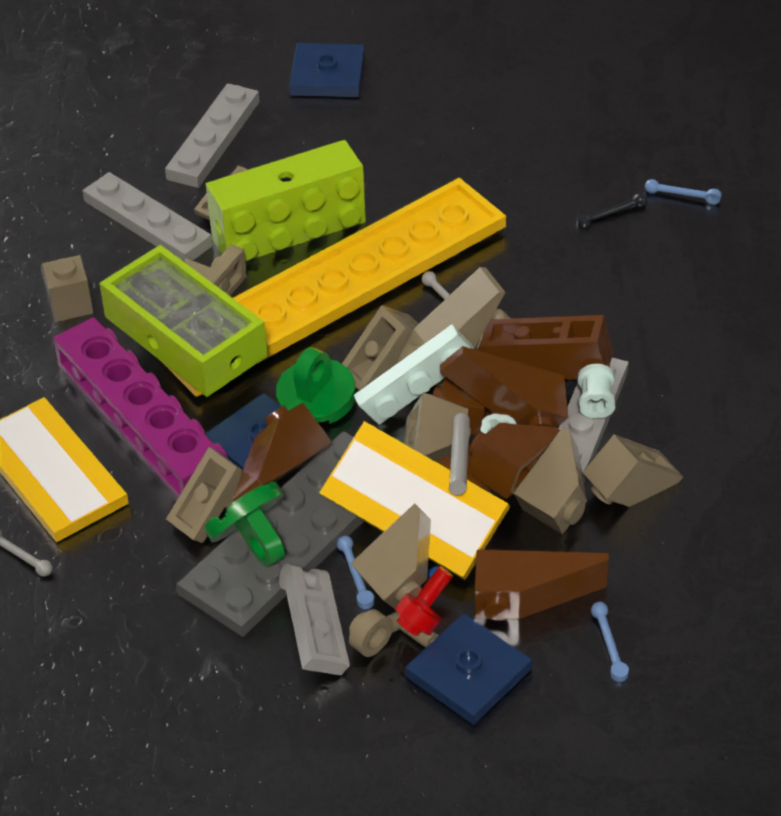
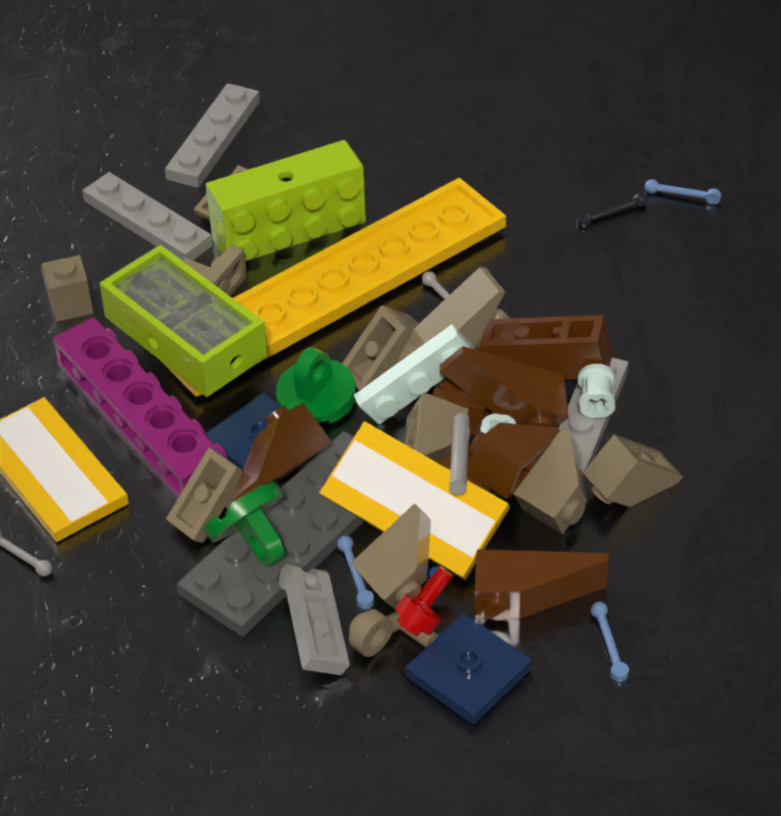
dark blue plate [289,43,365,97] -> none

